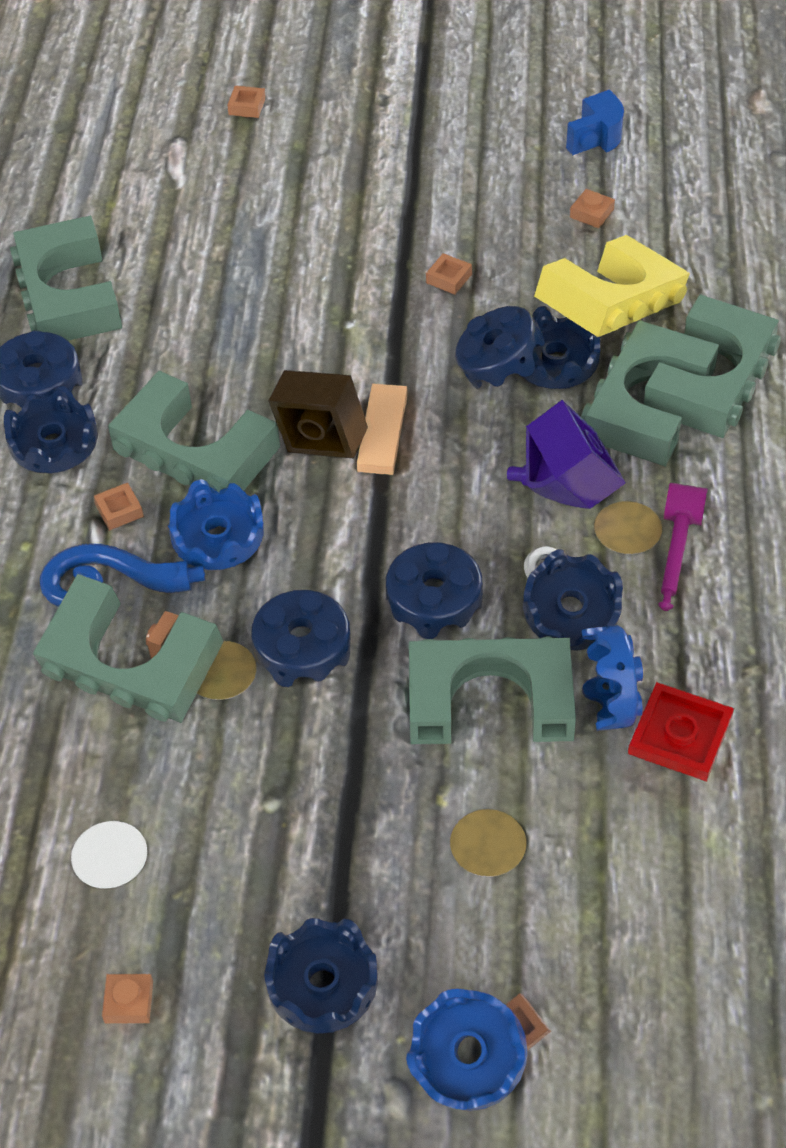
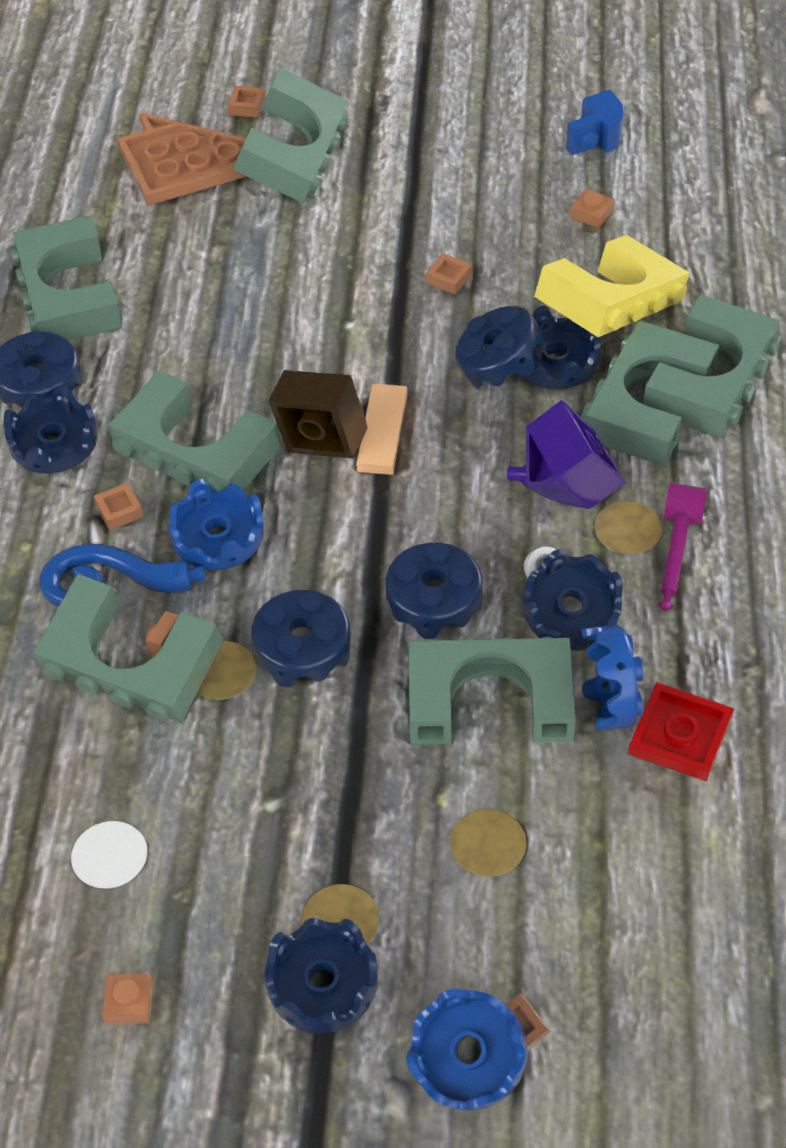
none -> nougat wing [117,113,247,206]
none -> sand green arch [233,67,349,203]
none -> pearl gold sticker [301,884,379,945]

